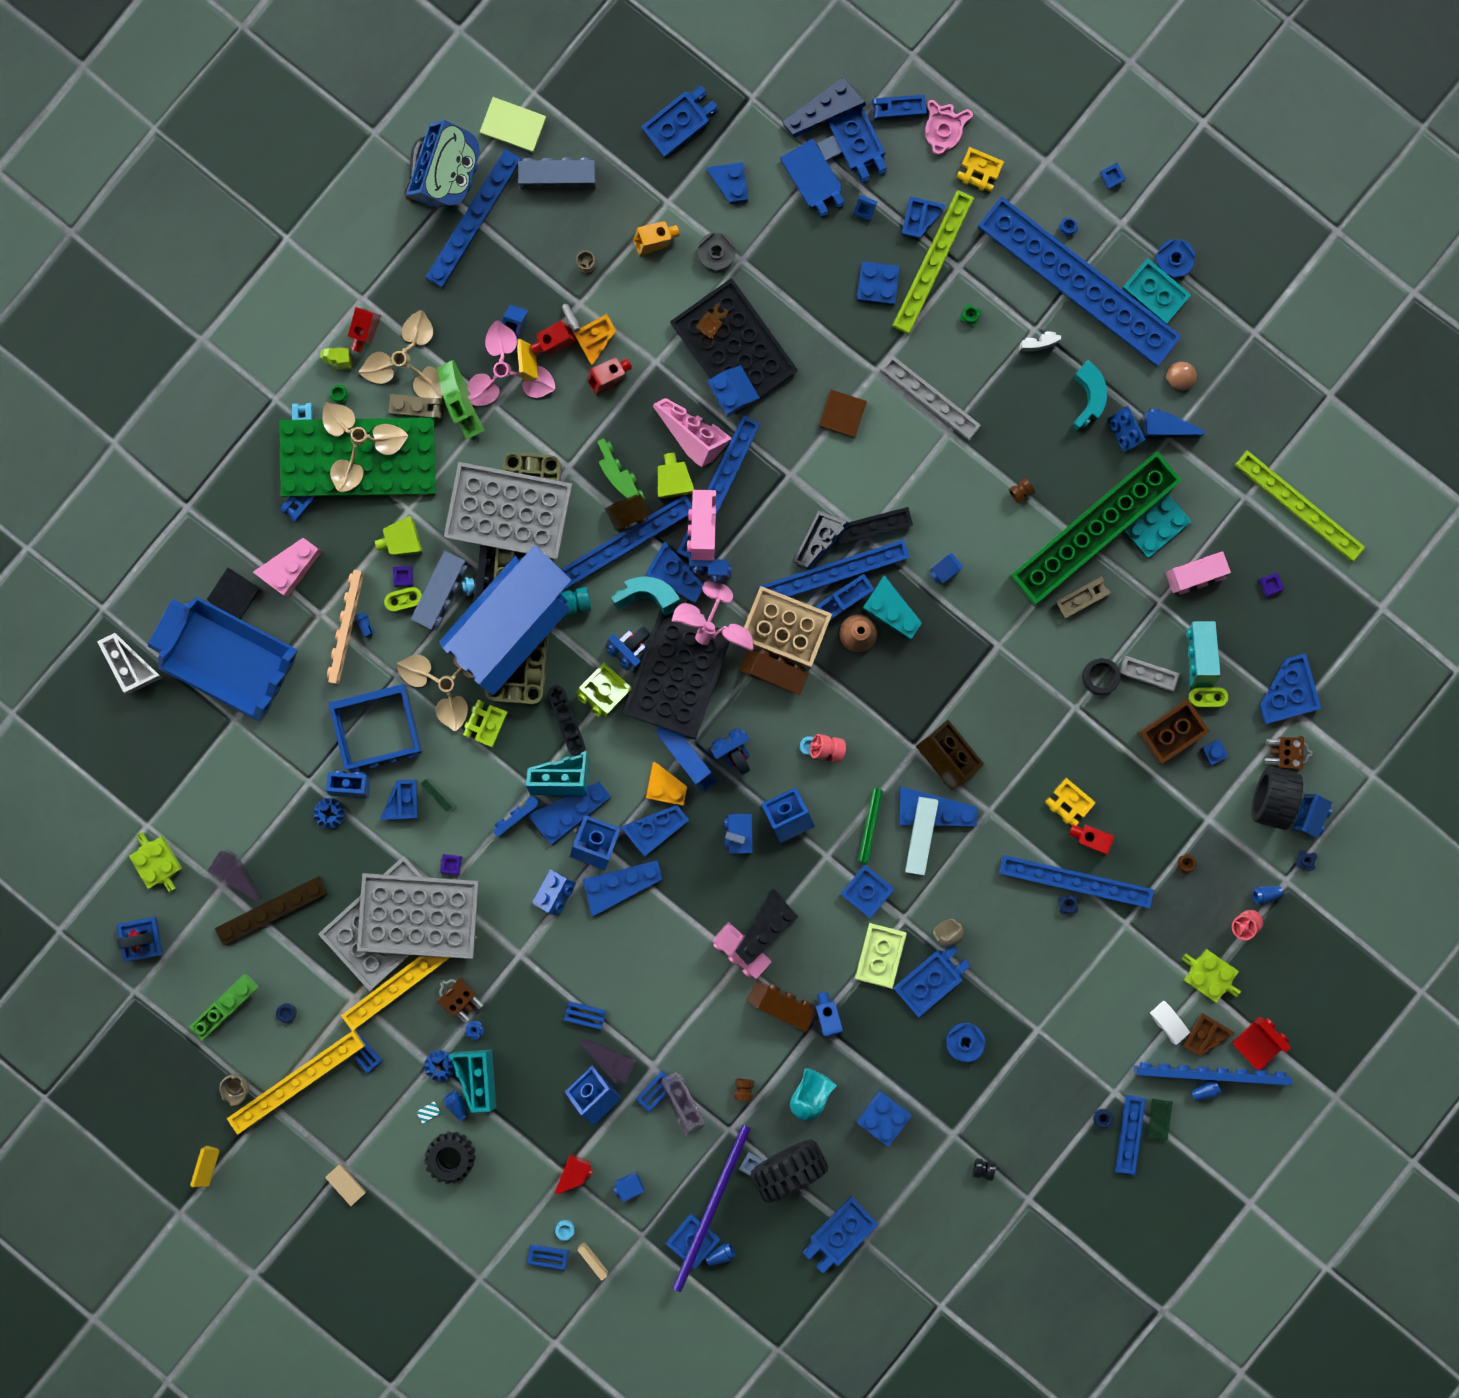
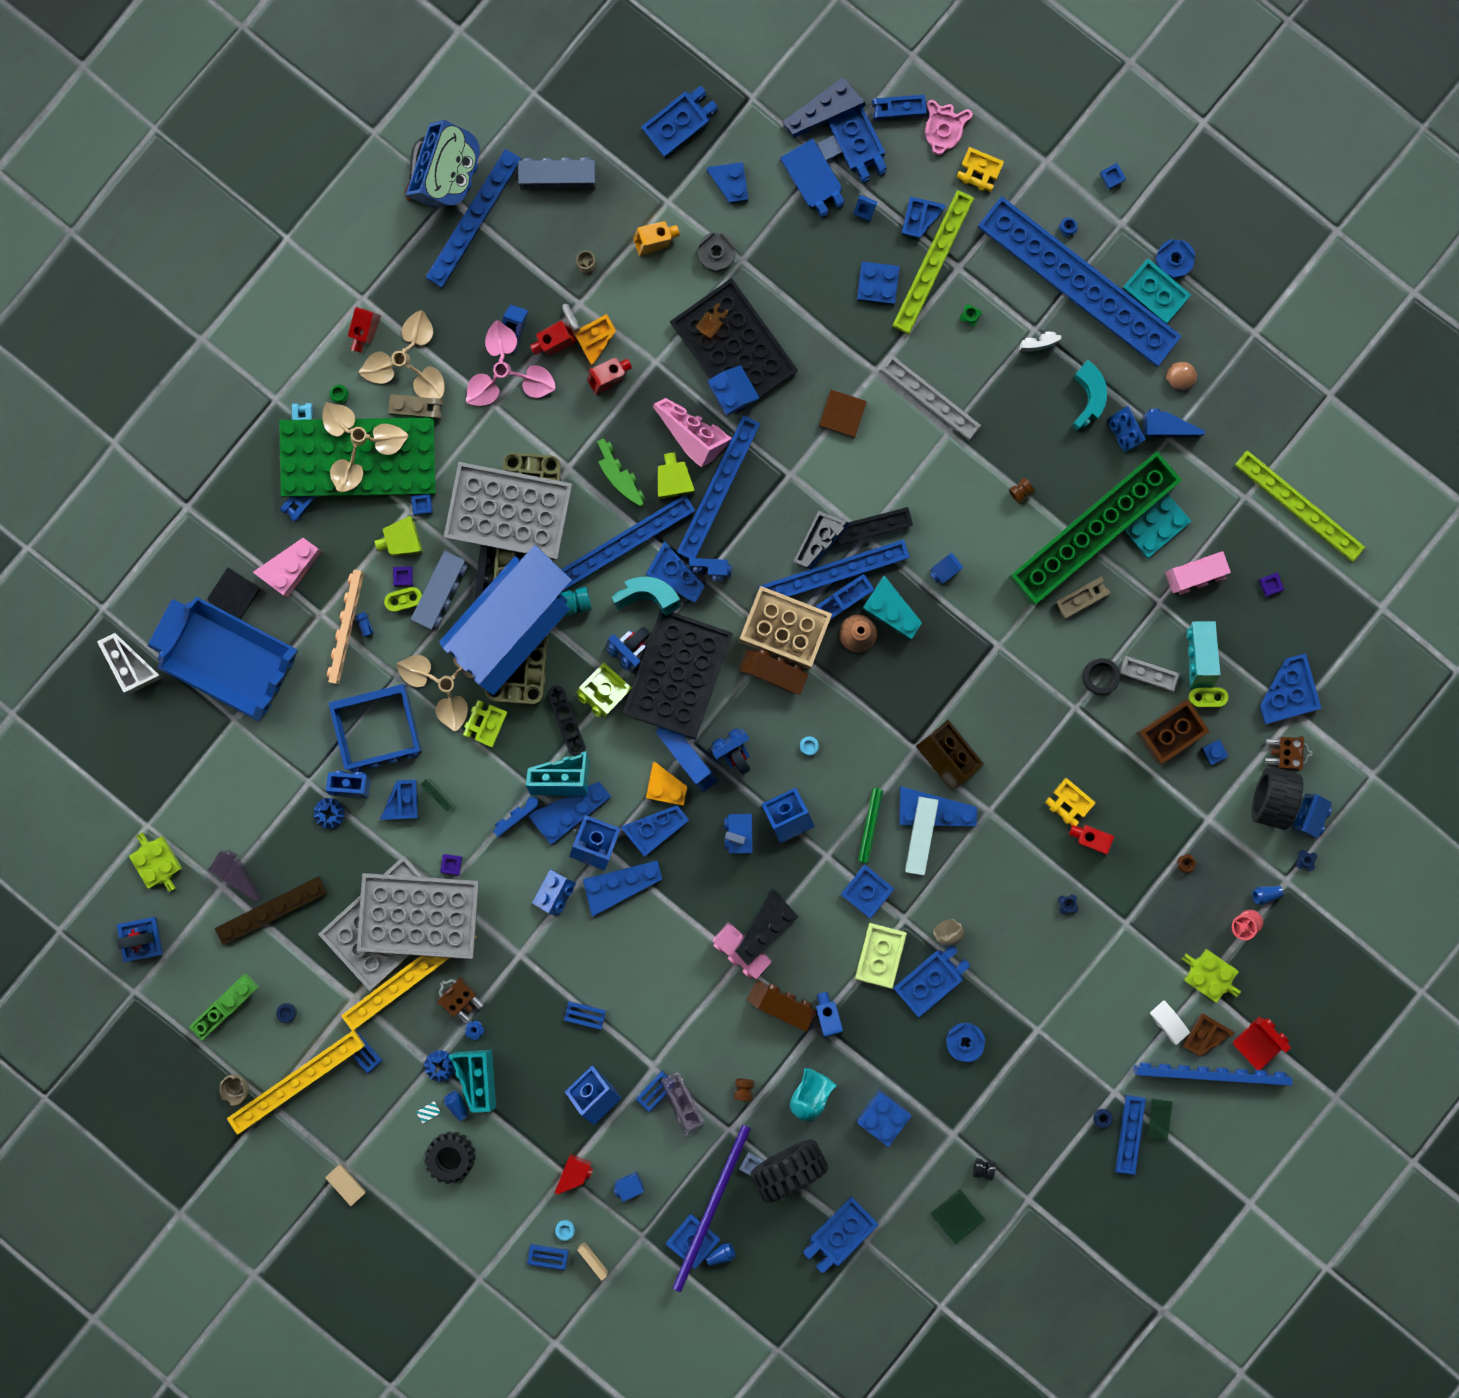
yellow slope [190,1146,219,1187] -> none
lime rock [320,348,352,370] -> none
bright green slope [437,360,485,440] -> none
medium azure plate [461,577,475,596] -> none
yellowish green tile [480,97,547,153] -> none
yellow slope [517,339,538,382] -> none
clear purple slope [581,1037,636,1084] -> none
dark brown brick [604,493,651,531] -> none
bright pink plant [672,581,753,652] -> none
bright pink wedge [687,490,716,561] -> none
coral wheel [810,734,846,763] -> none
blue plate [999,855,1154,908] -> none
blue cone [1191,1080,1222,1102] -> none
none -> blue tile [411,494,433,516]
none -> clear green tile [930,1189,985,1244]

